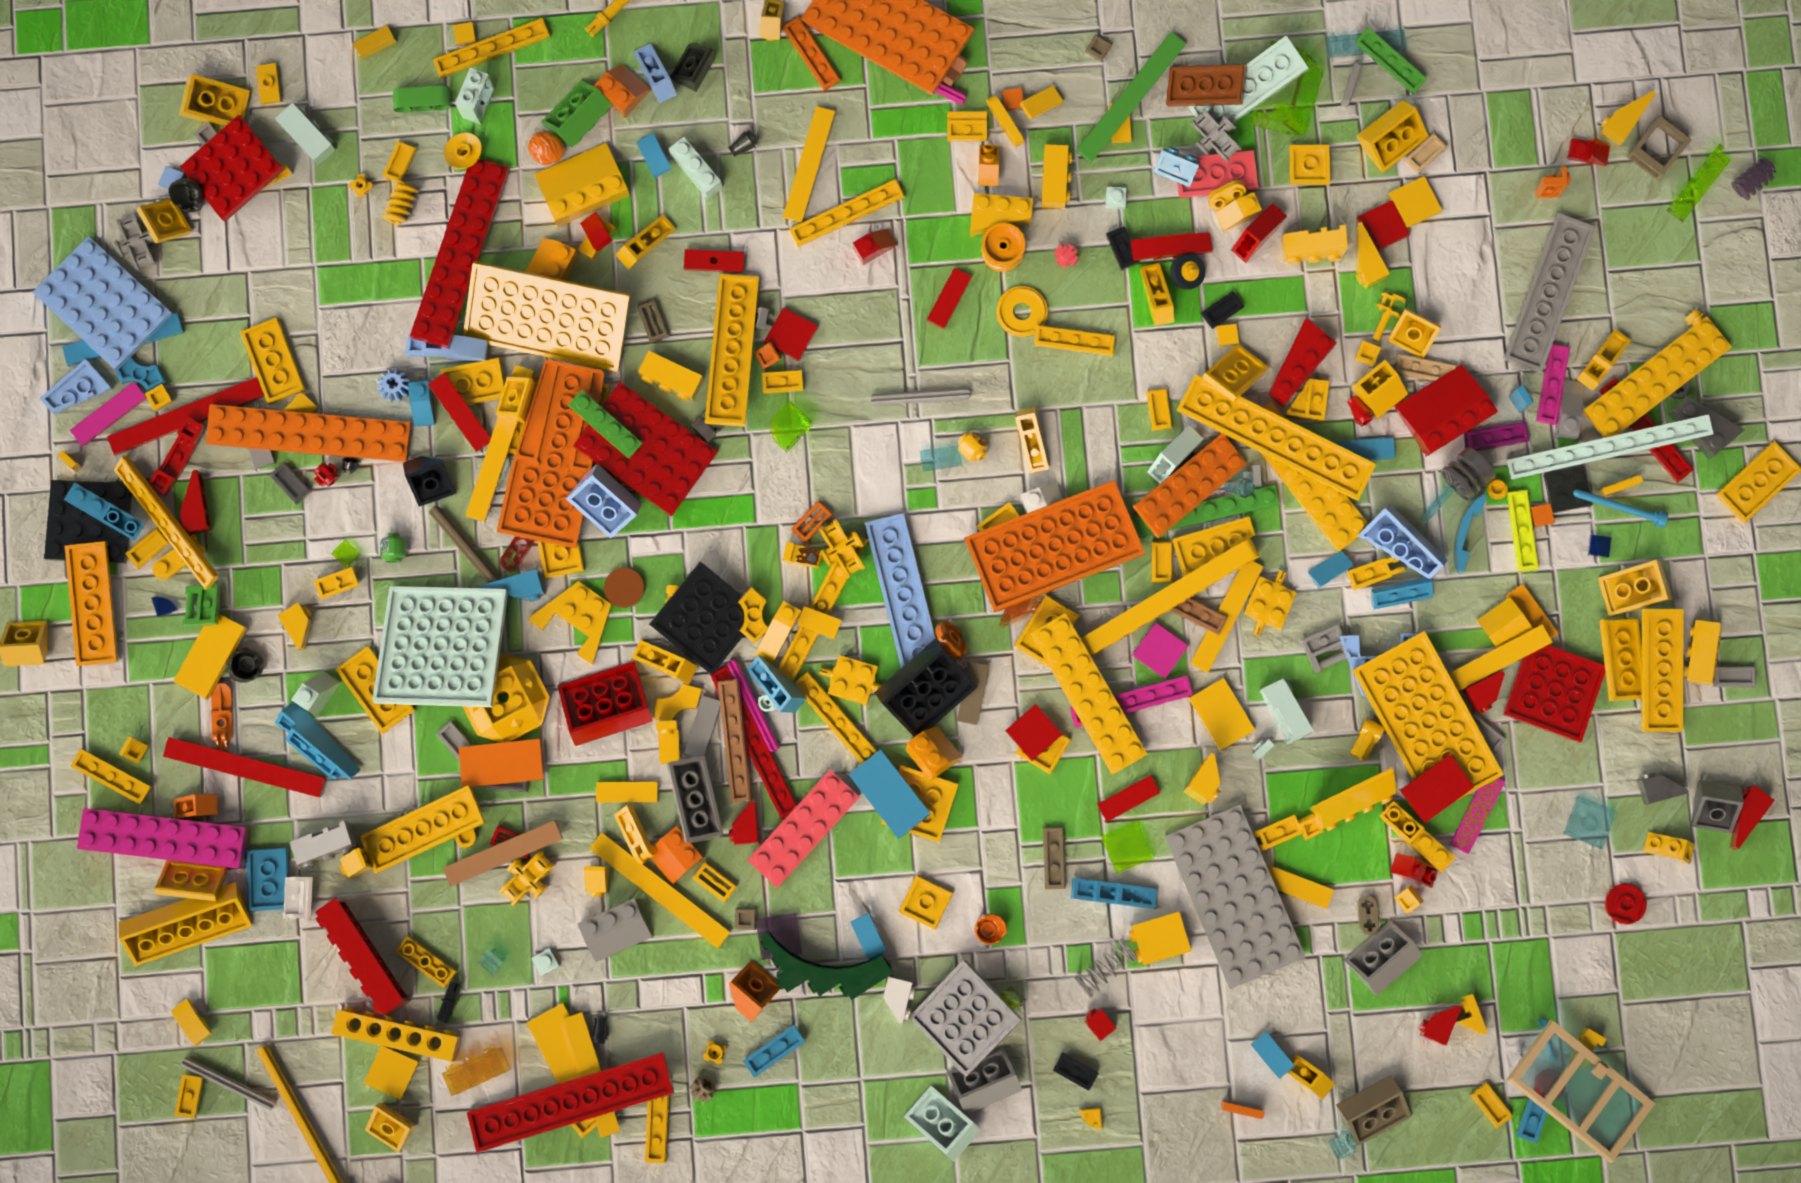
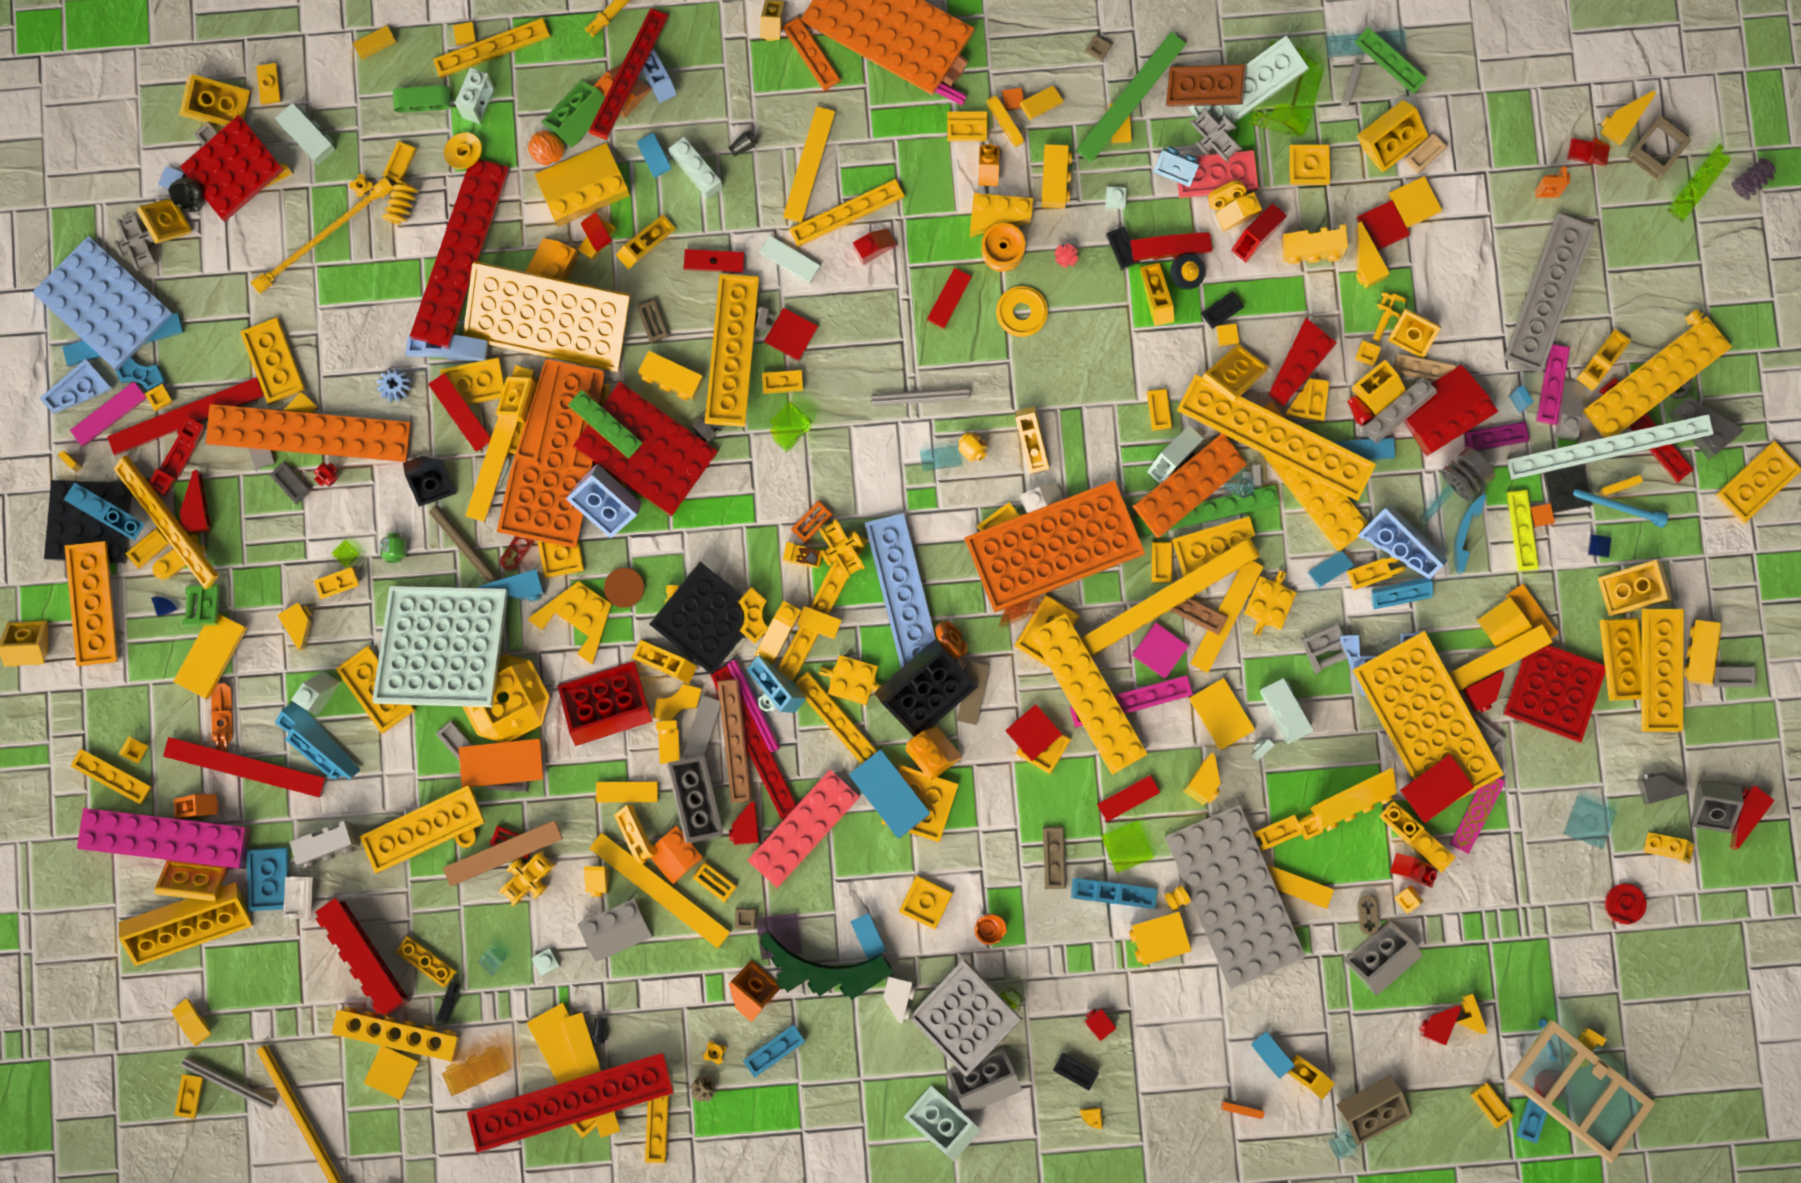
pearl dark grey hair [226,647,264,683] -> none
yellow slope [340,848,373,879] -> none
black hinge [341,457,358,474] -> none
yellow slope [365,1103,417,1152] -> none
dark azure slope [408,381,435,427] -> none
pearl dark grey slope [670,44,715,92] -> none
orange tile [754,342,781,369] -> none
yellow tile [1034,325,1115,356] -> none
light grey piece [1074,939,1137,998] -> none
yellow piece [1349,718,1385,762] -> none
yellow plate [1487,479,1508,499] -> none
none -> yellow hose [250,177,393,294]
none -> red tile [589,8,669,140]
none -> light aqua tile [759,235,820,283]
none -> yellow wheel [1163,885,1191,912]
none -> light grey plate [1362,377,1437,444]

